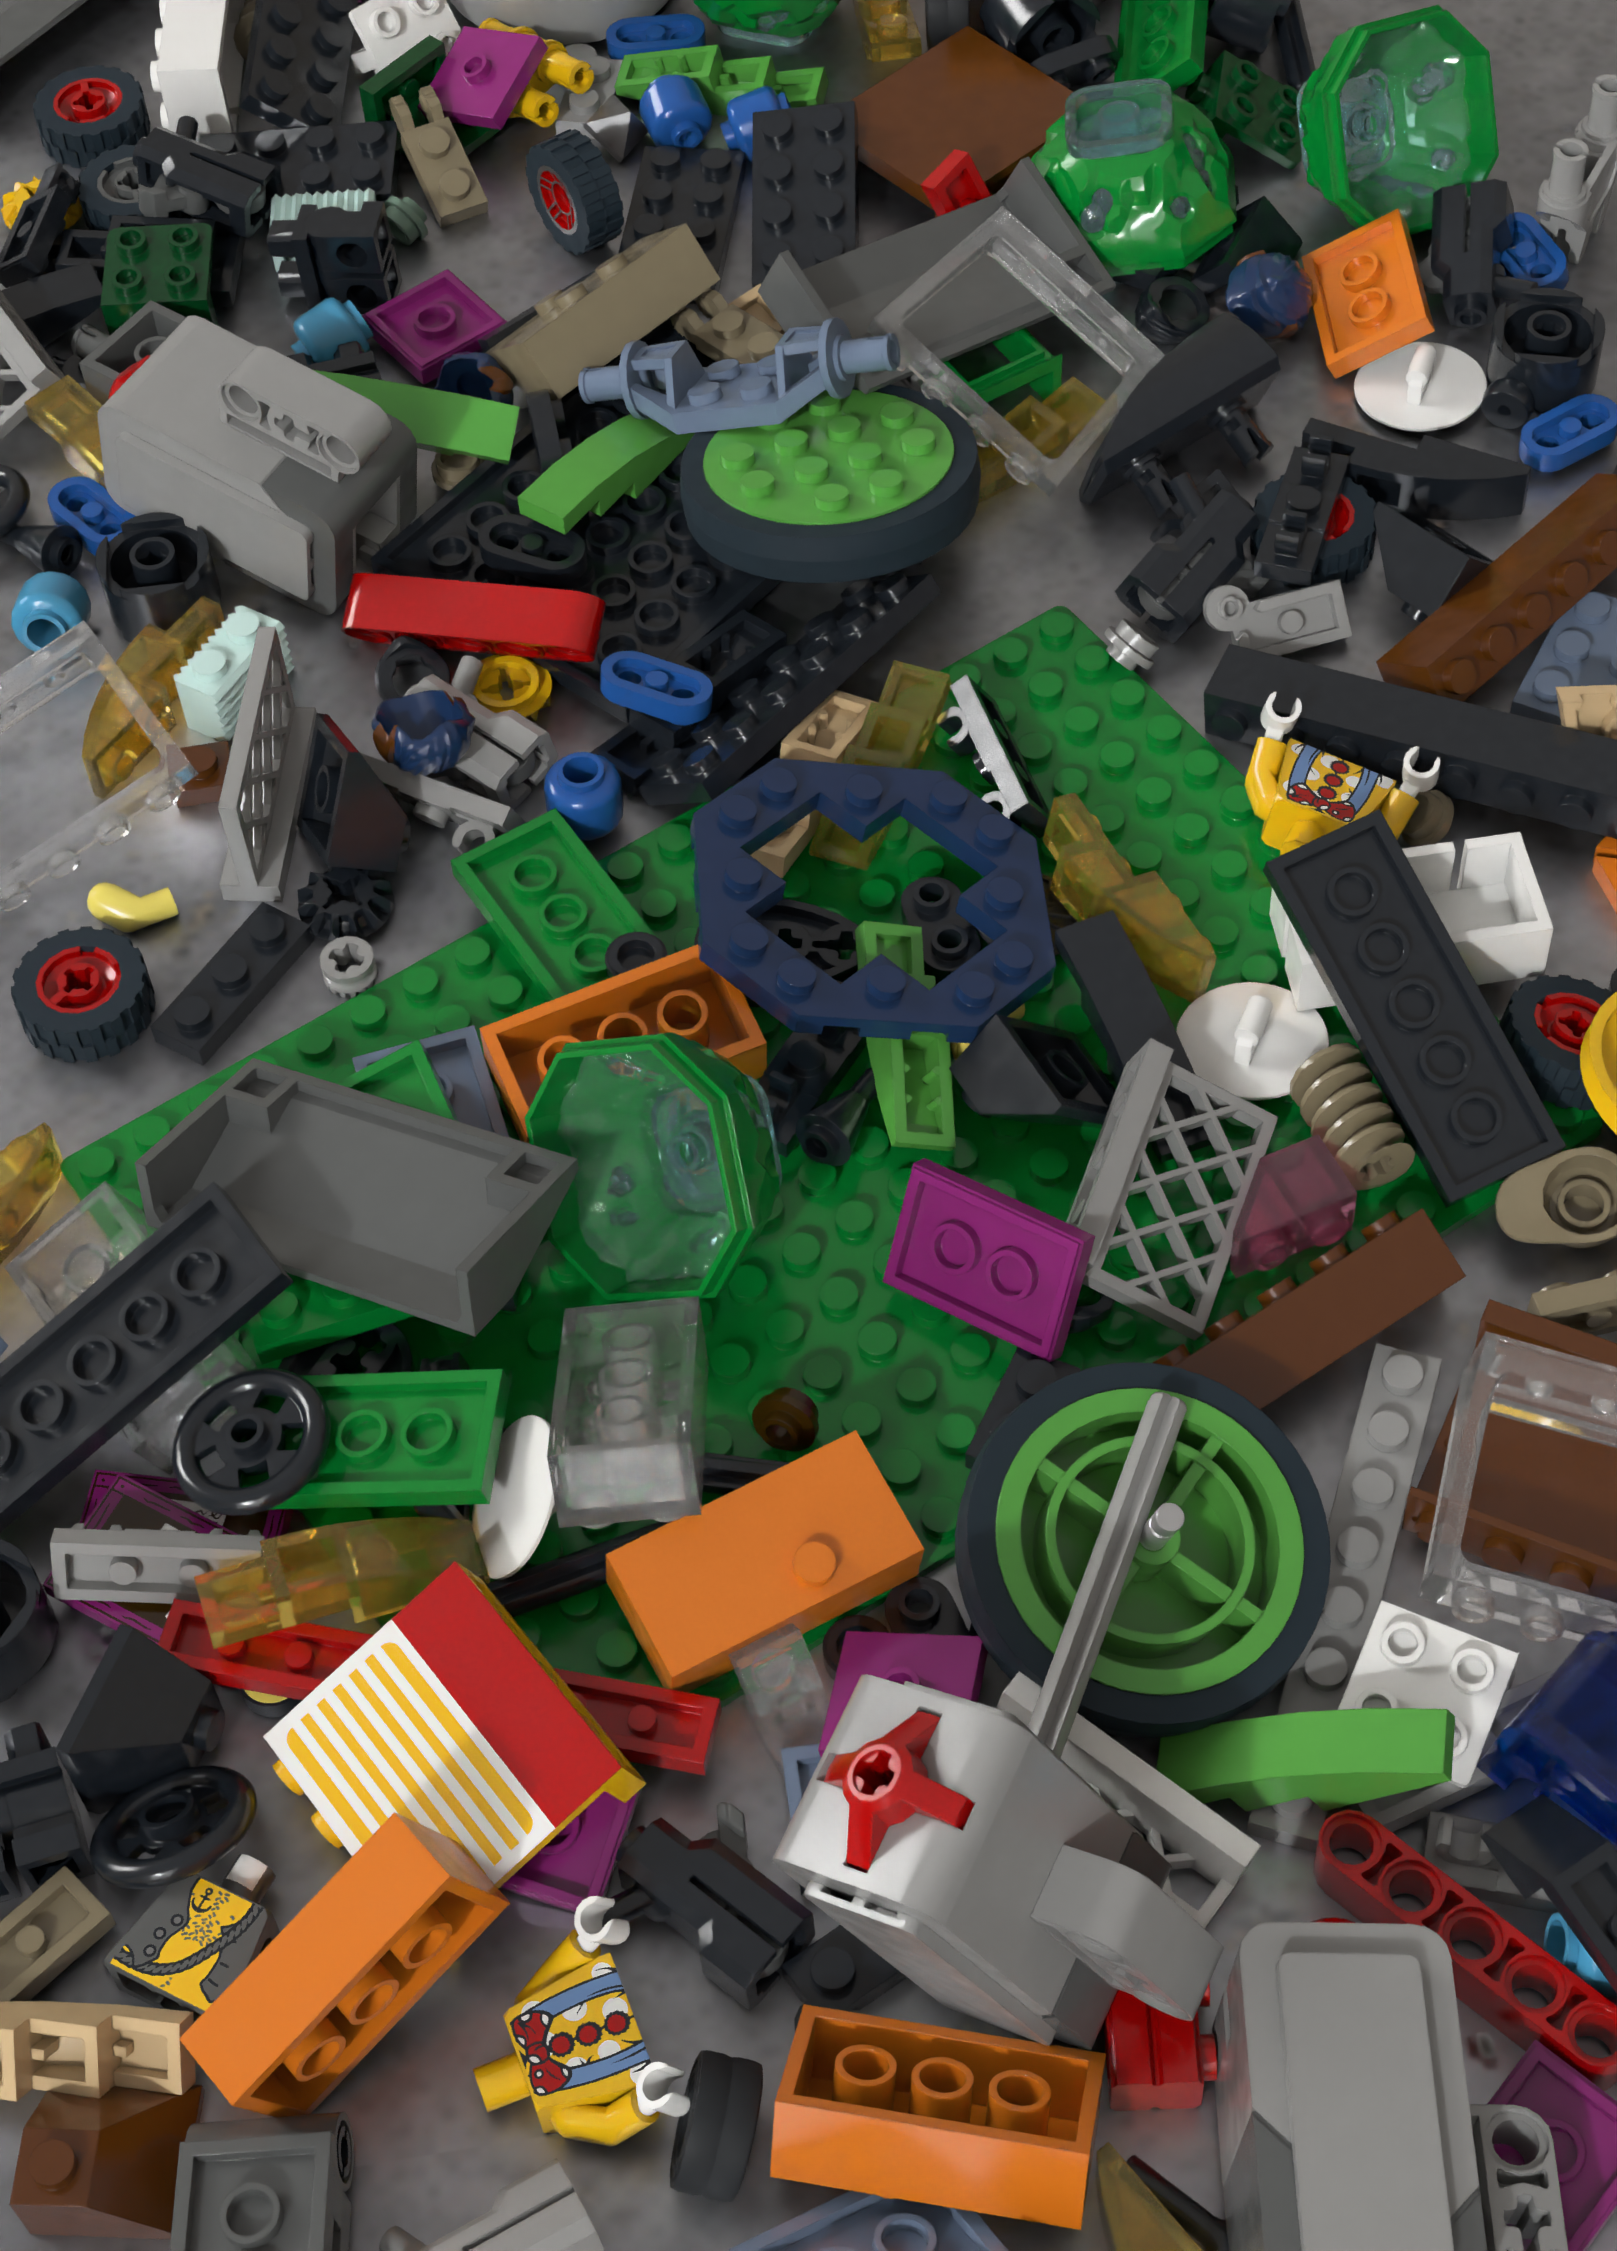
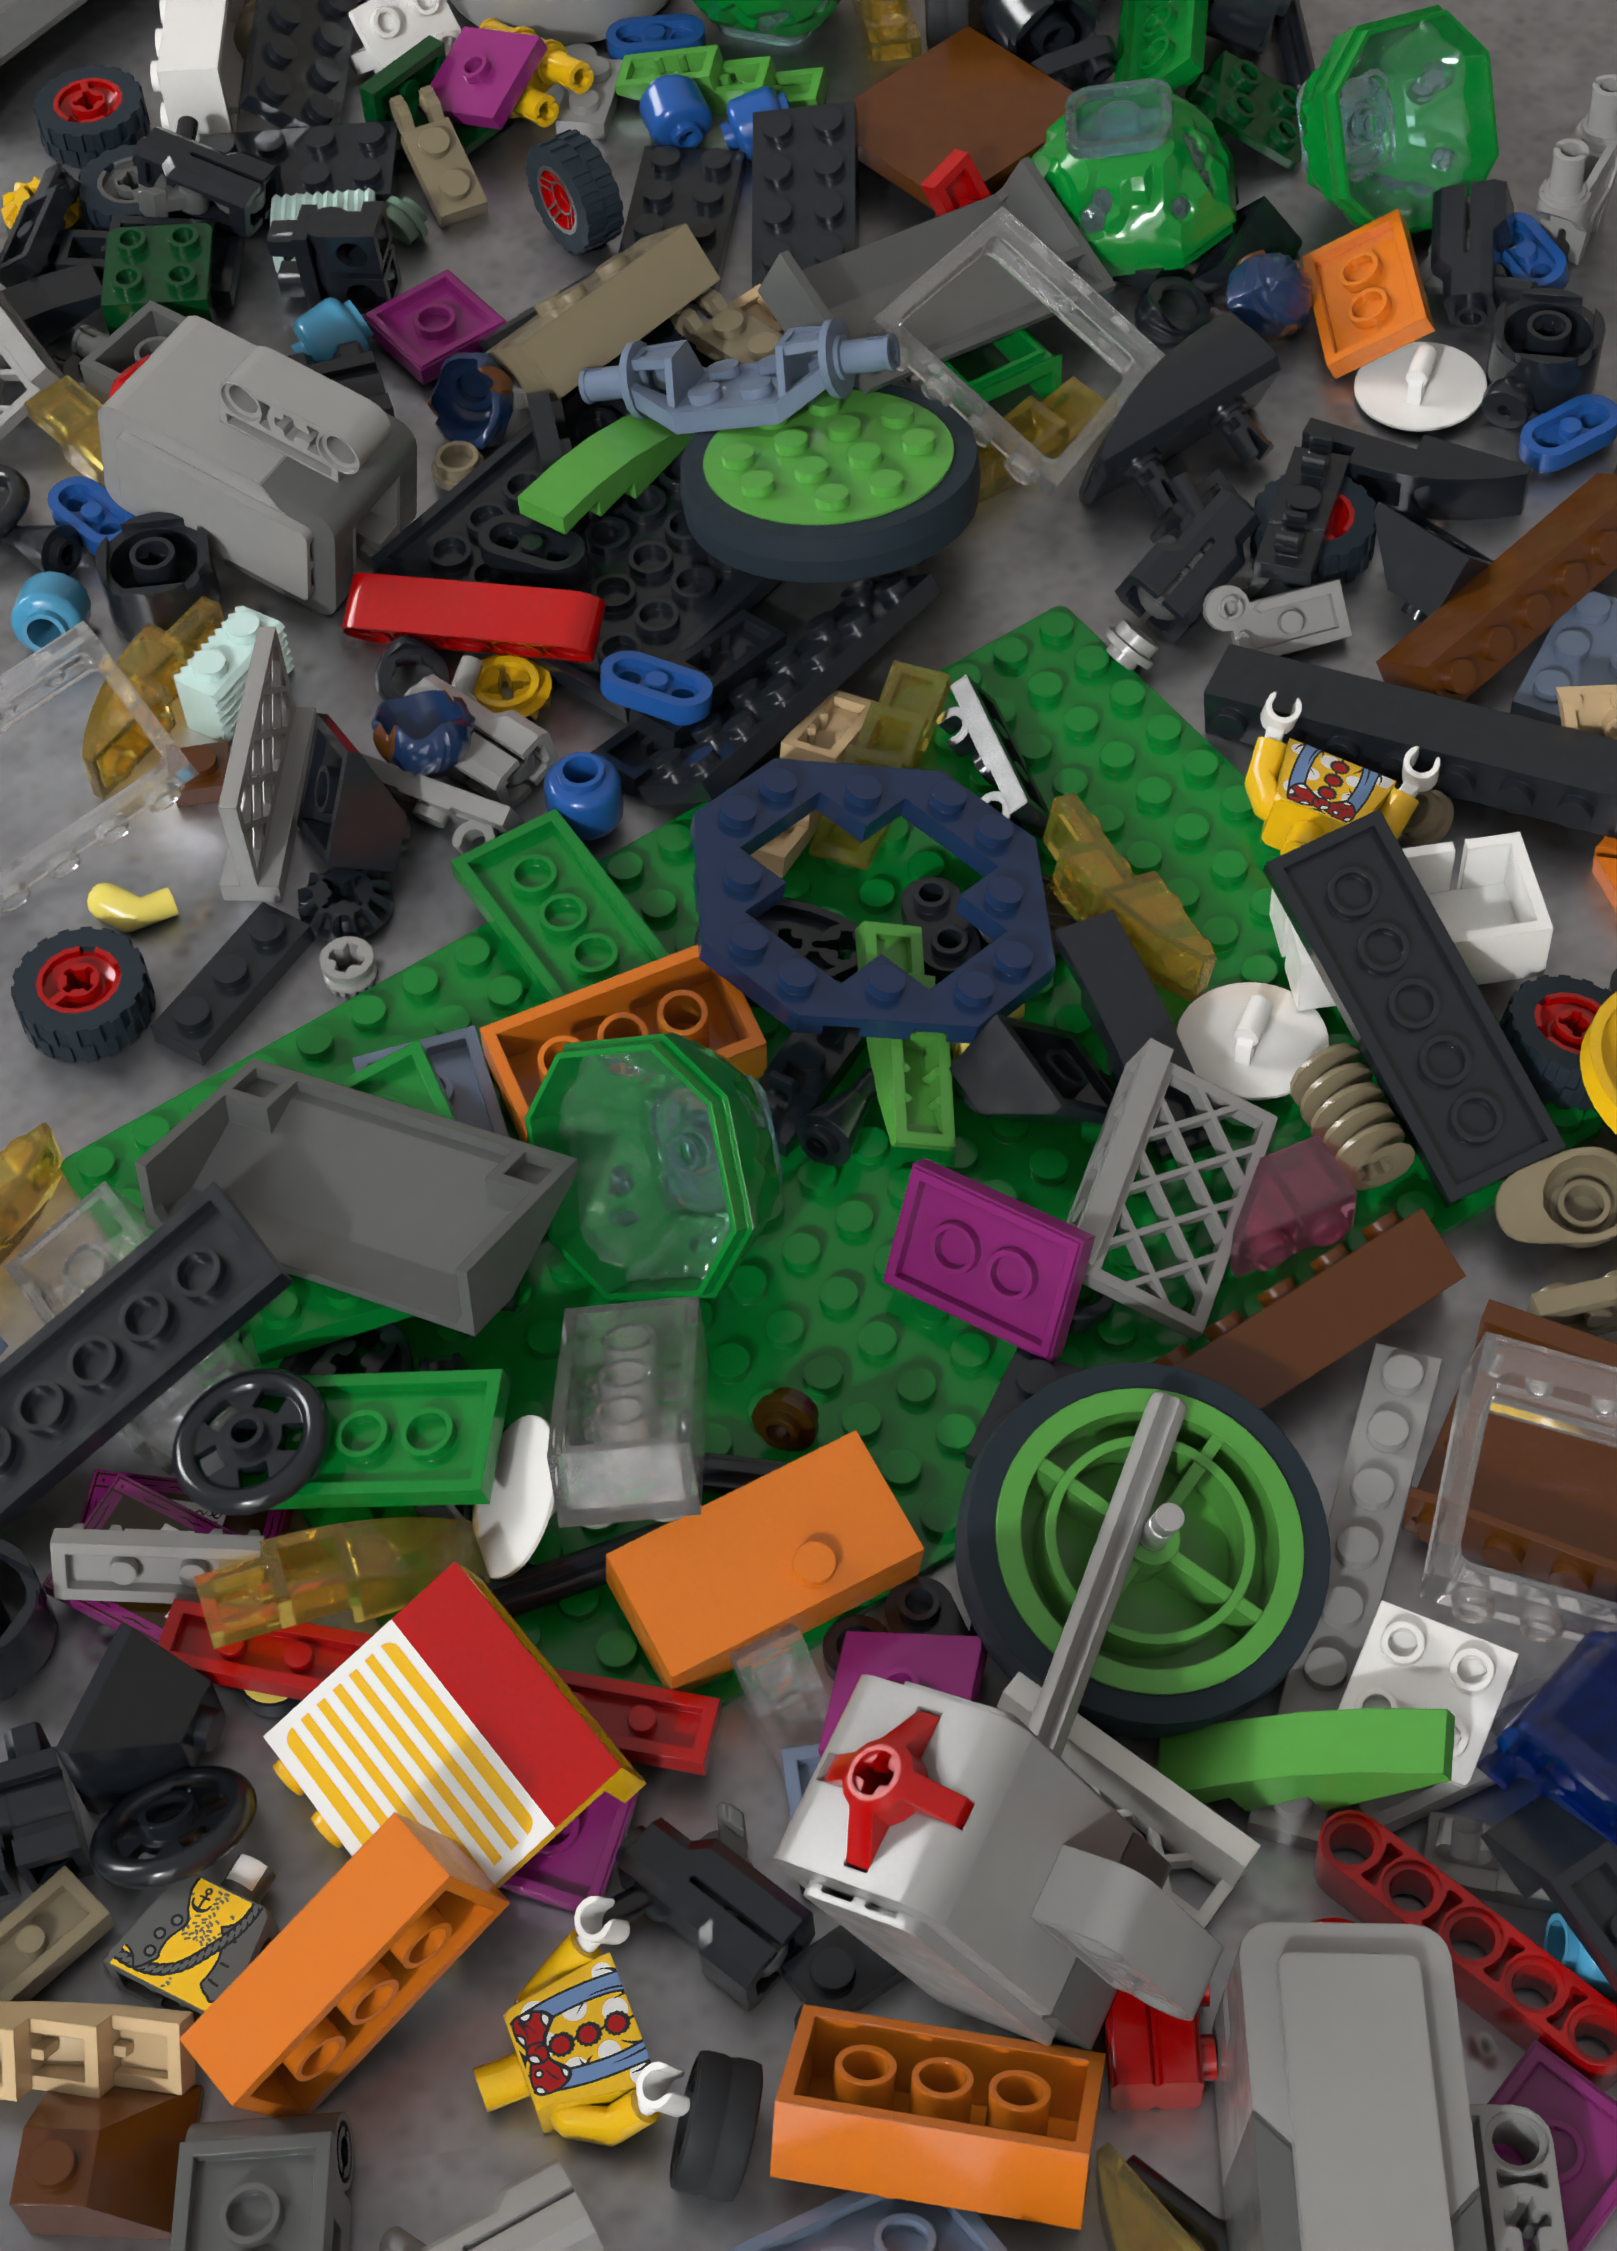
bright green slope [314,370,520,464] -> none
flat silver slope [583,94,648,163] -> none
black tile [605,932,668,979] -> none

